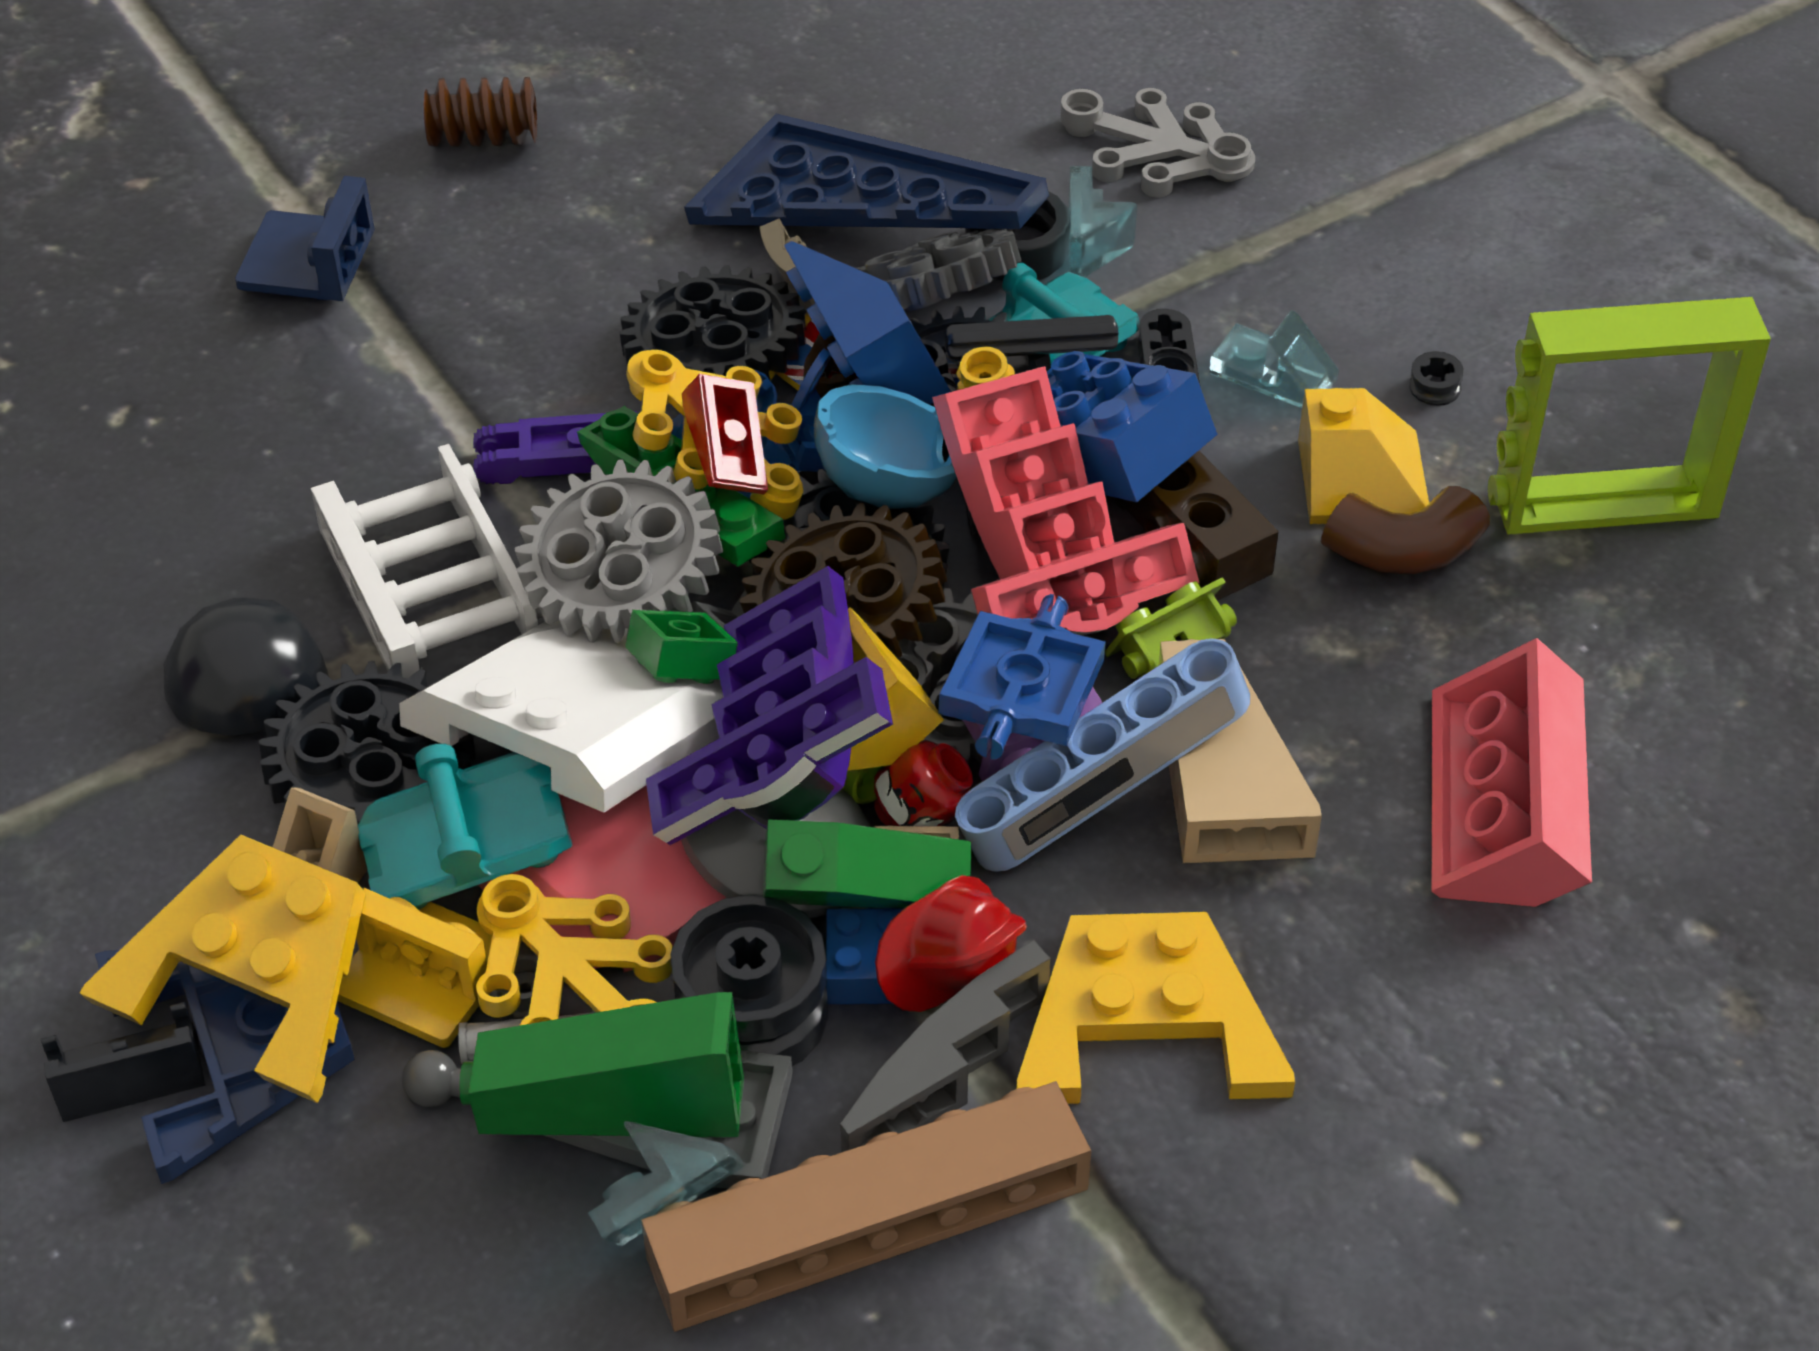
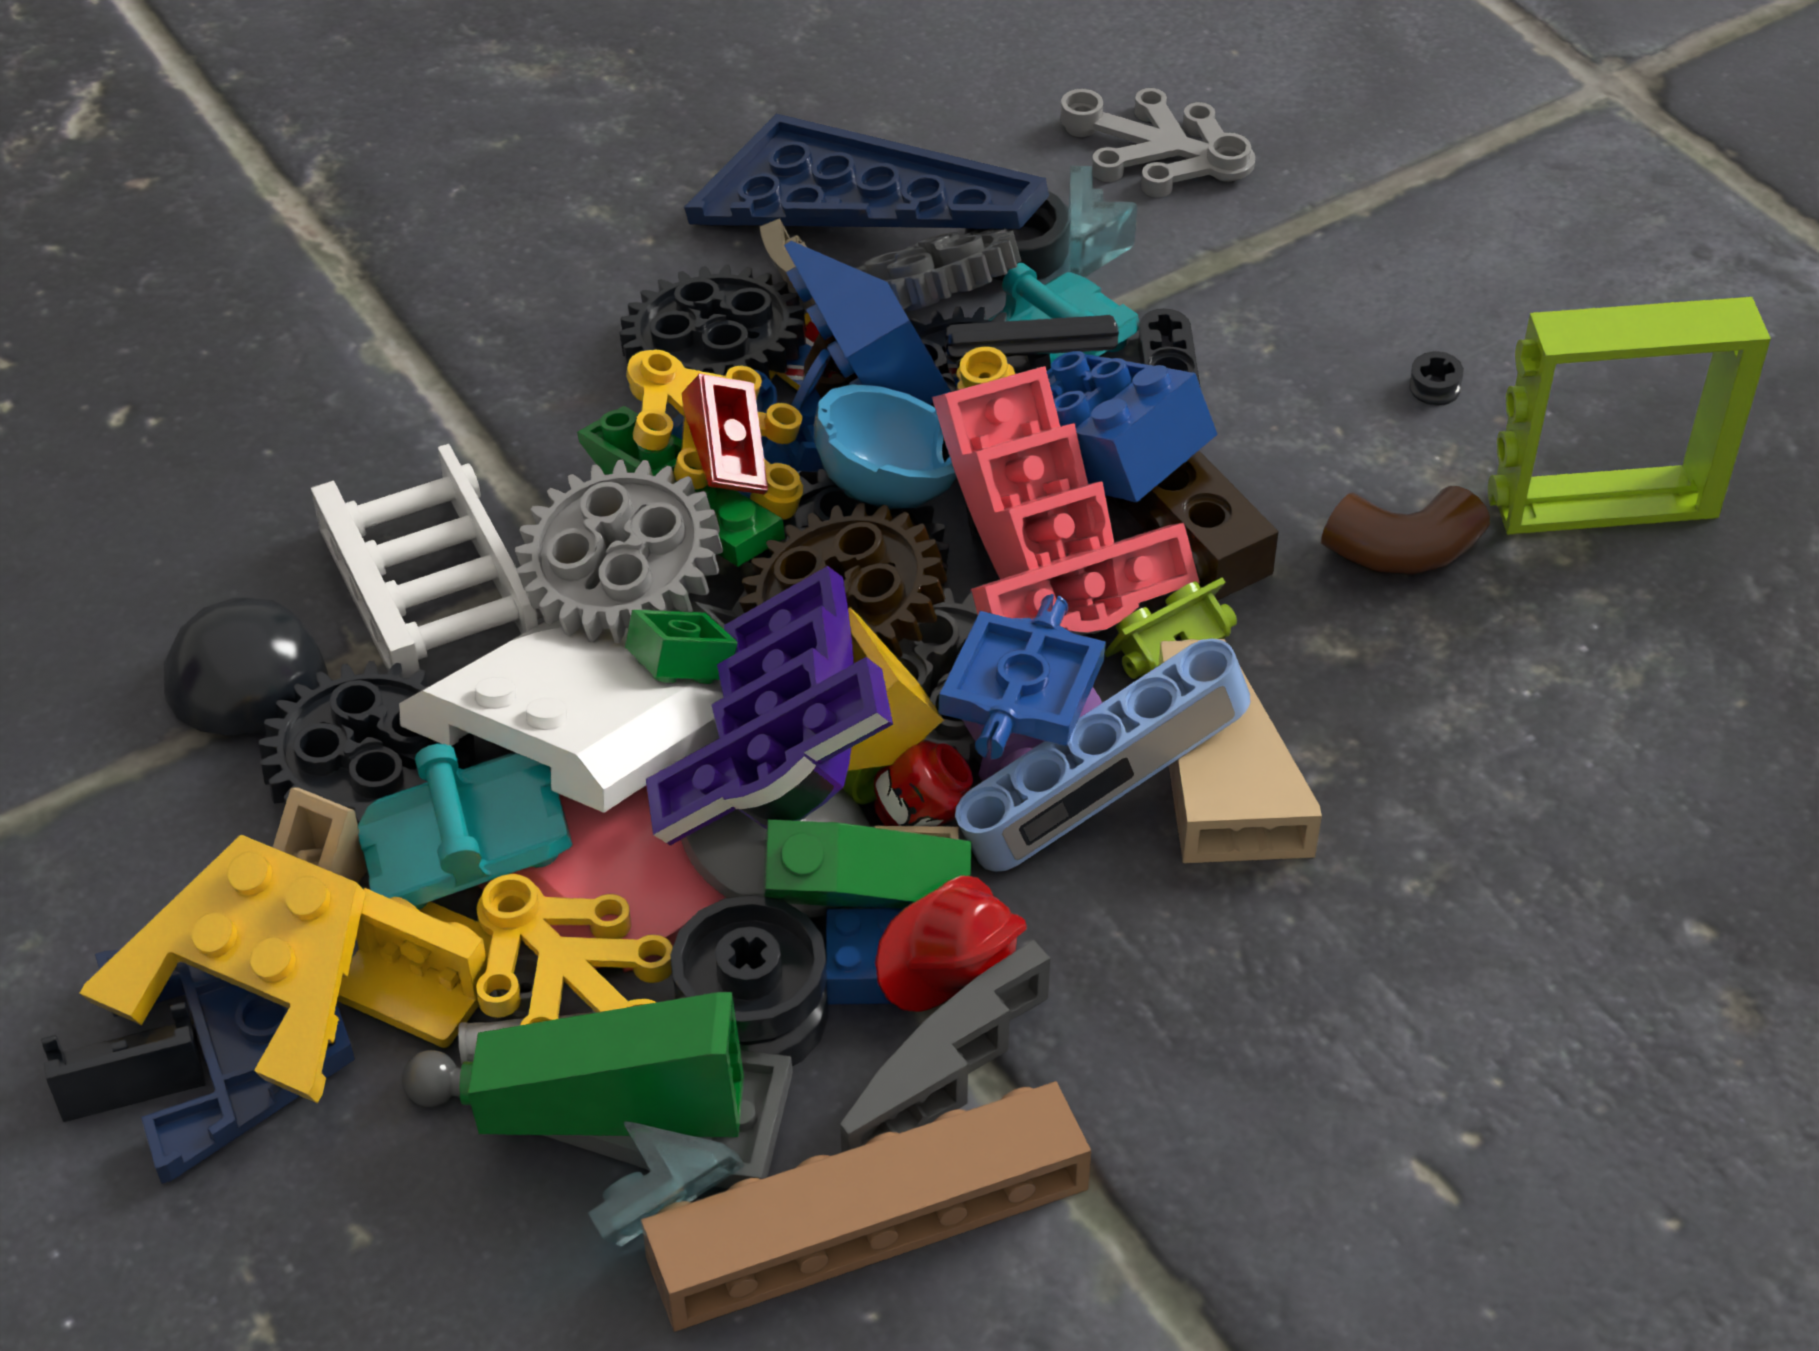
dark blue bracket [235,176,375,301] -> none
reddish brown piece [423,77,537,147] -> none
dark purple hinge [473,411,637,485] -> none
yellow wing [1016,912,1295,1104] -> none
clear light blue slope [1210,310,1339,408] -> none
yellow slope [1298,388,1429,524] -> none
coral slope [1432,638,1592,907] -> none

